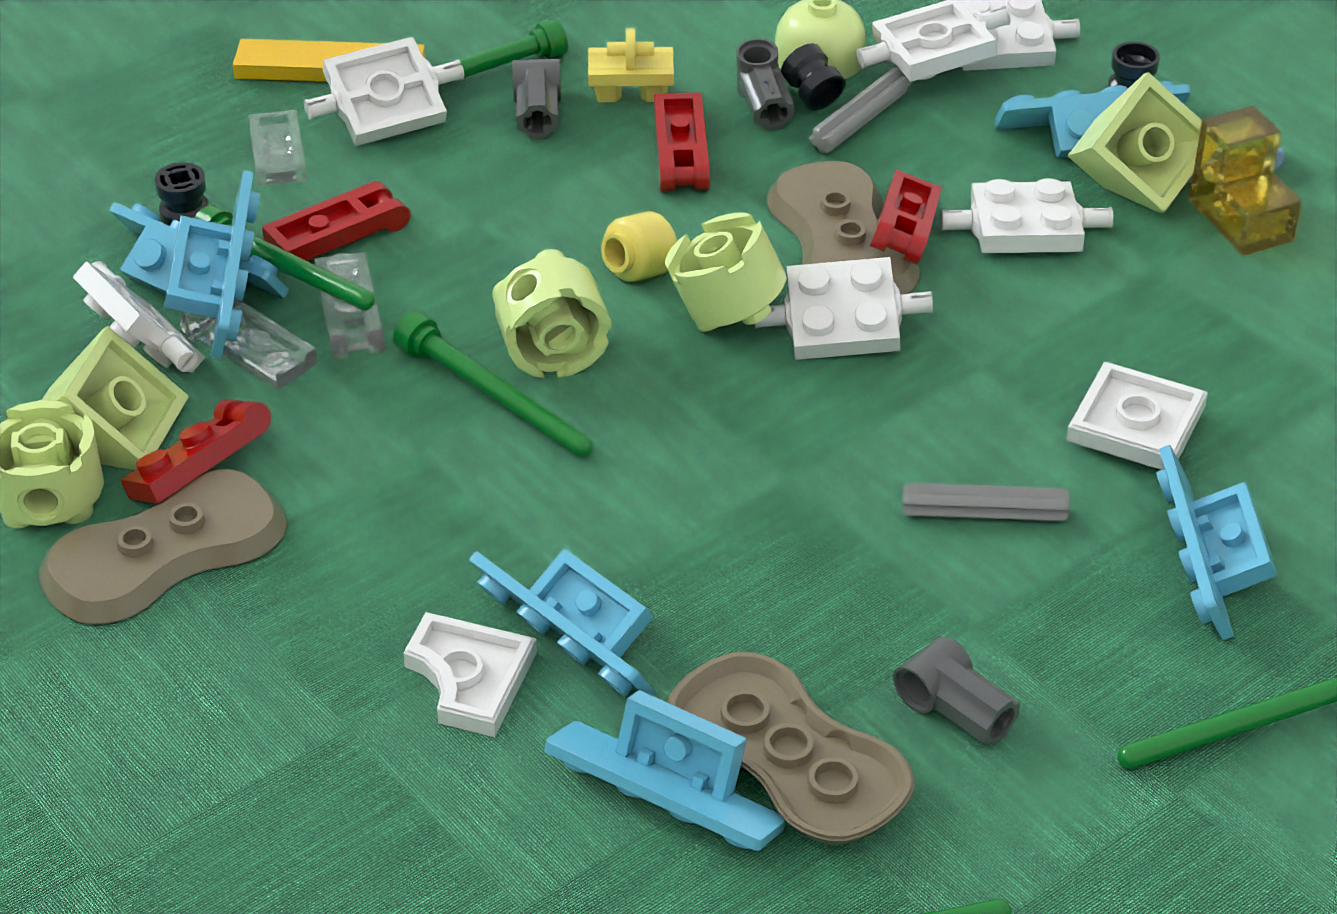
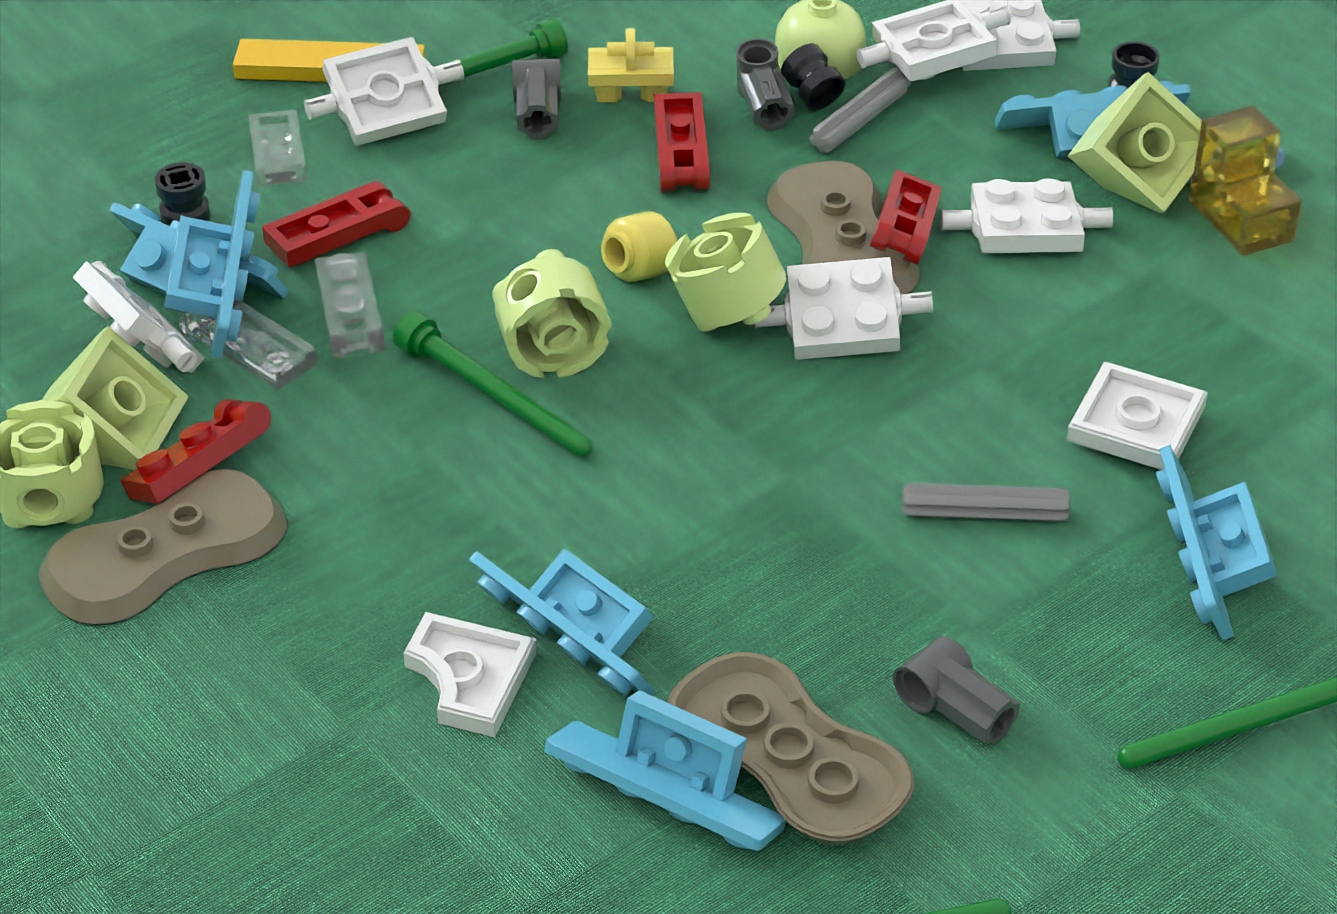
green piece [195,205,375,311] -> none

